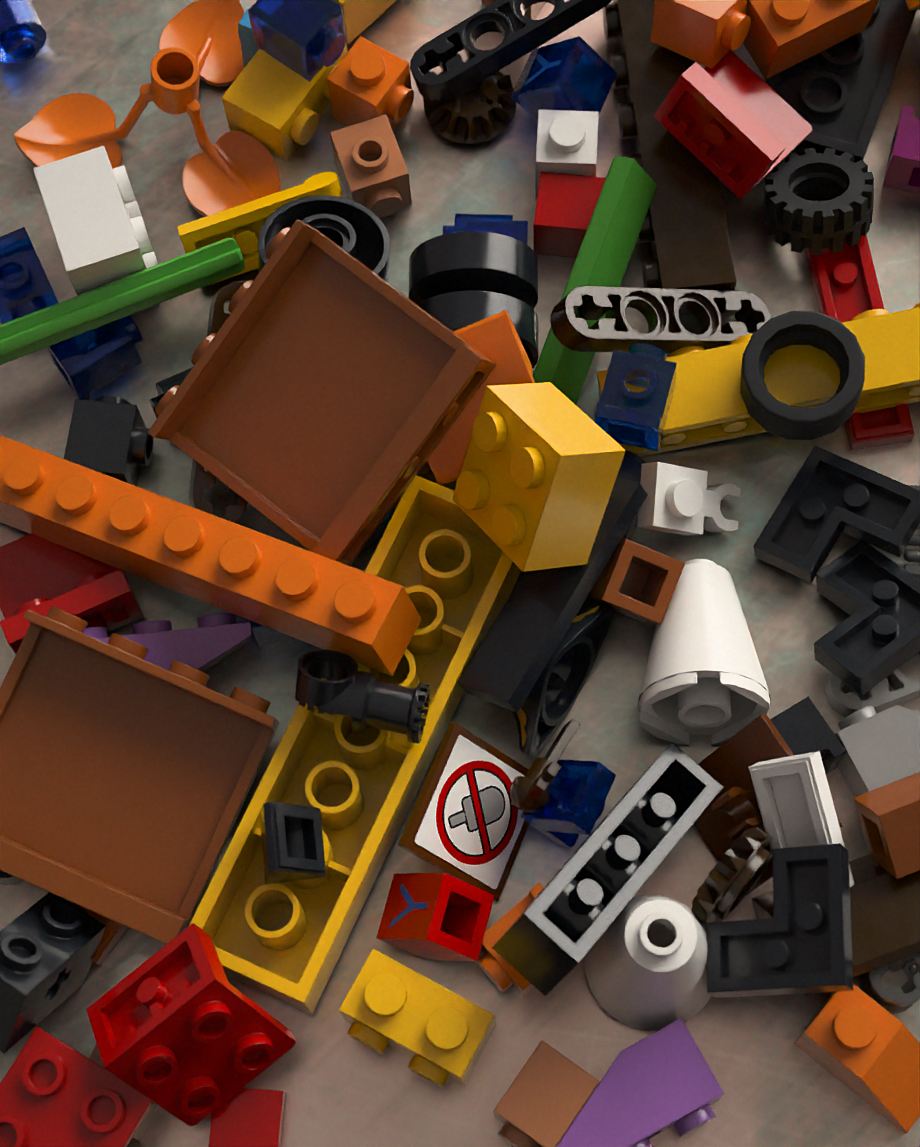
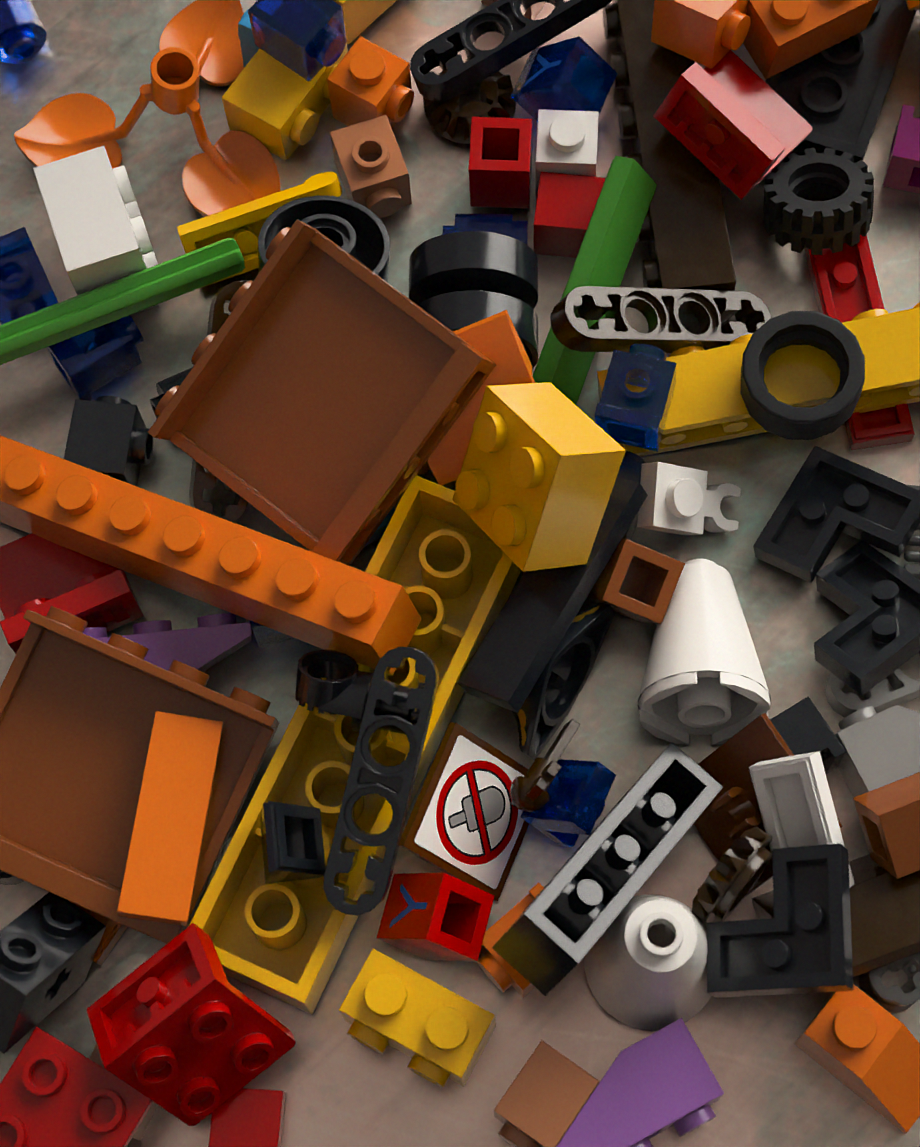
none -> orange tile [117,711,223,926]
none -> black beam [323,647,439,915]
none -> red brick [468,117,532,209]

